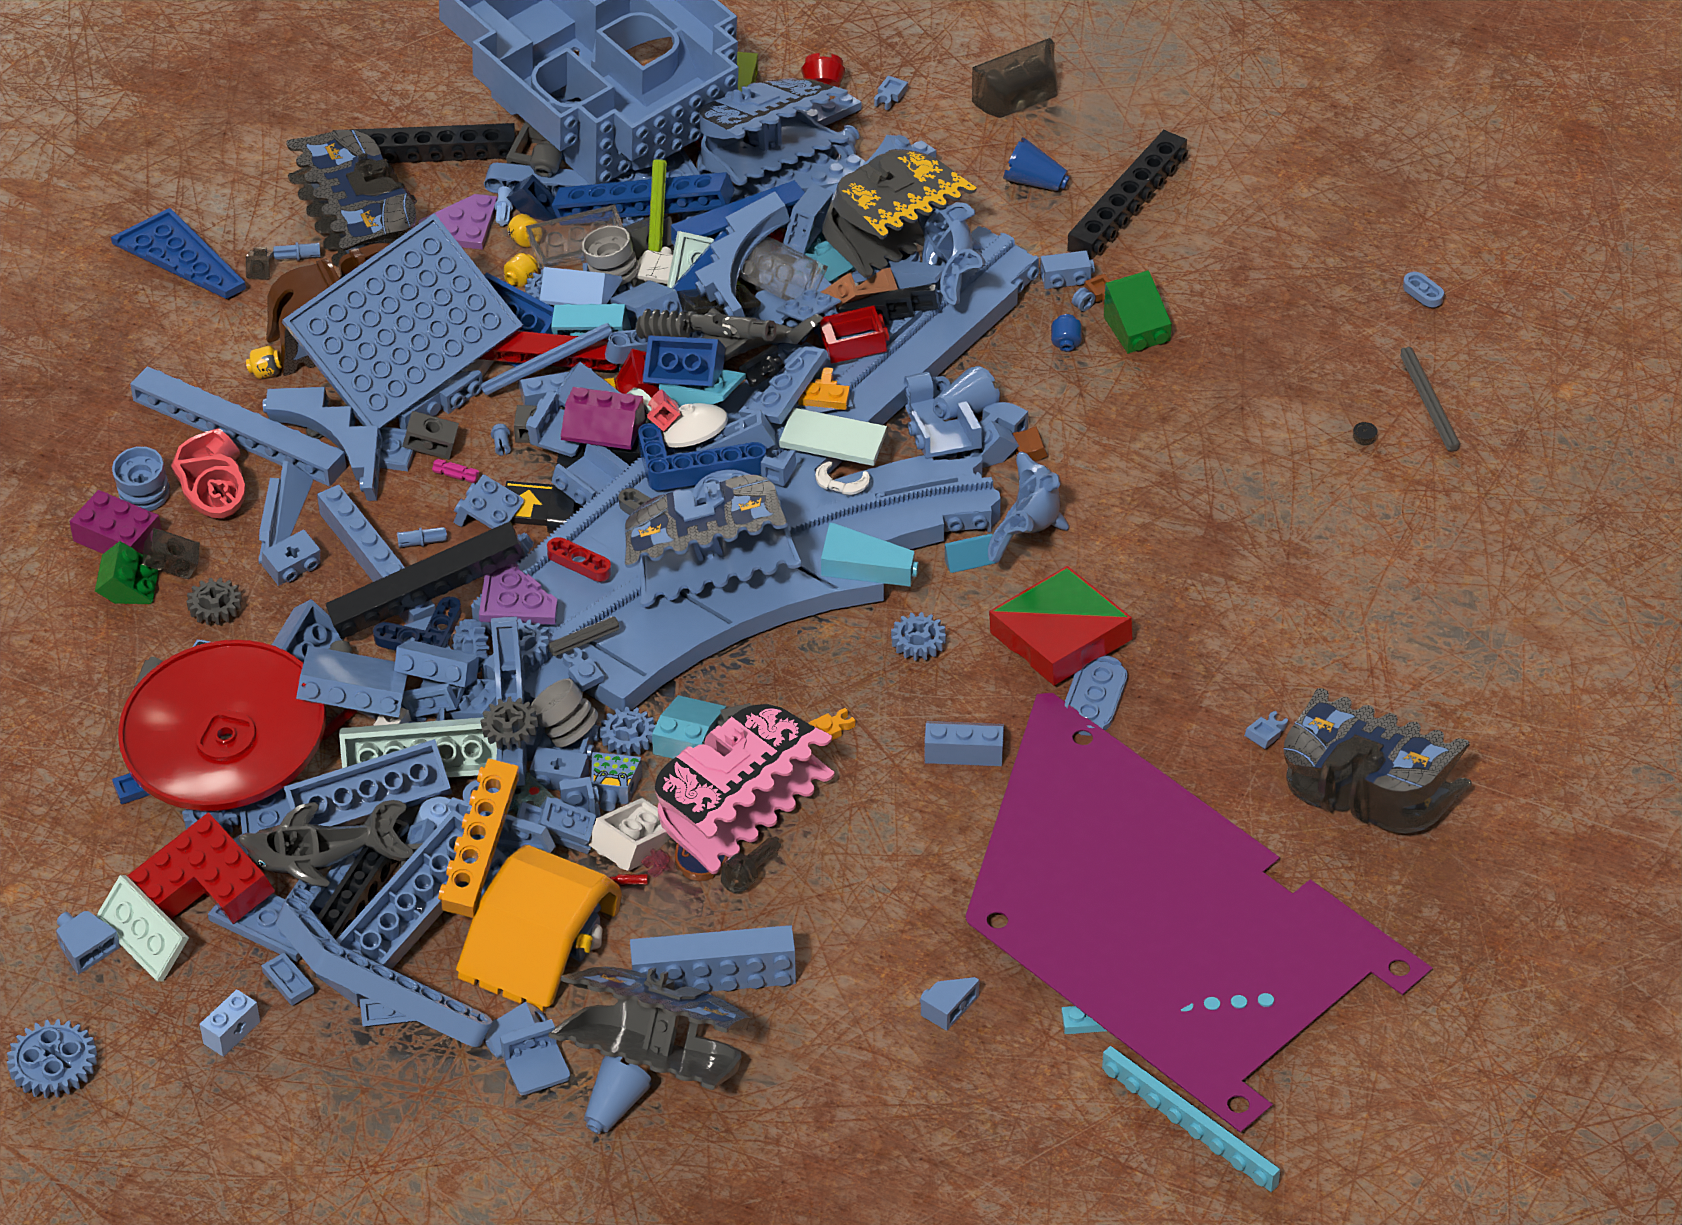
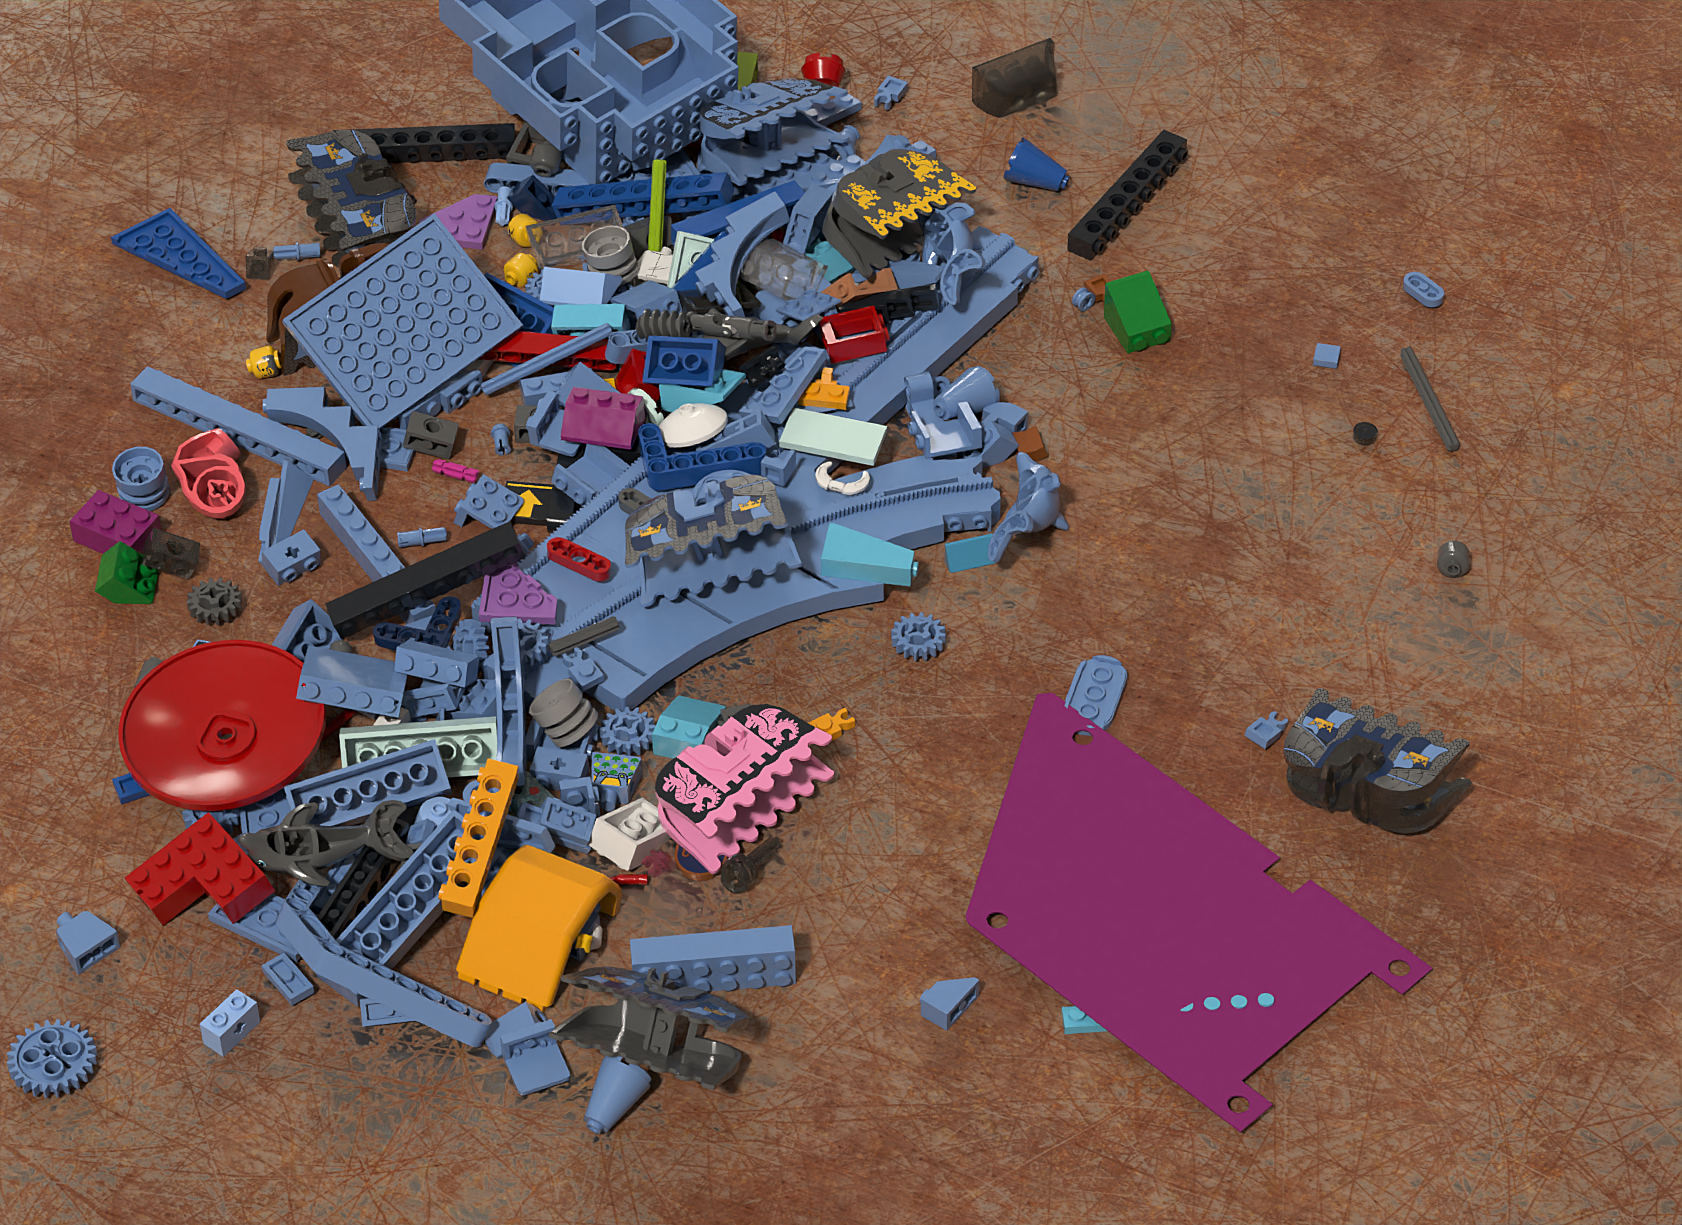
light aqua tile [96,875,189,982] -> none
dark grey gear [480,697,538,750] -> none
coral leg [647,389,680,432] -> none
medium blue slope [925,721,1004,766] -> none
red tile [989,566,1132,686] -> none
medium blue brick [1040,251,1095,289] -> none
blue head [1051,314,1082,351] -> none
medium azure plate [1102,1046,1280,1192] -> none
none -> medium blue tile [1313,343,1341,369]
none -> dark grey head [1437,541,1470,578]

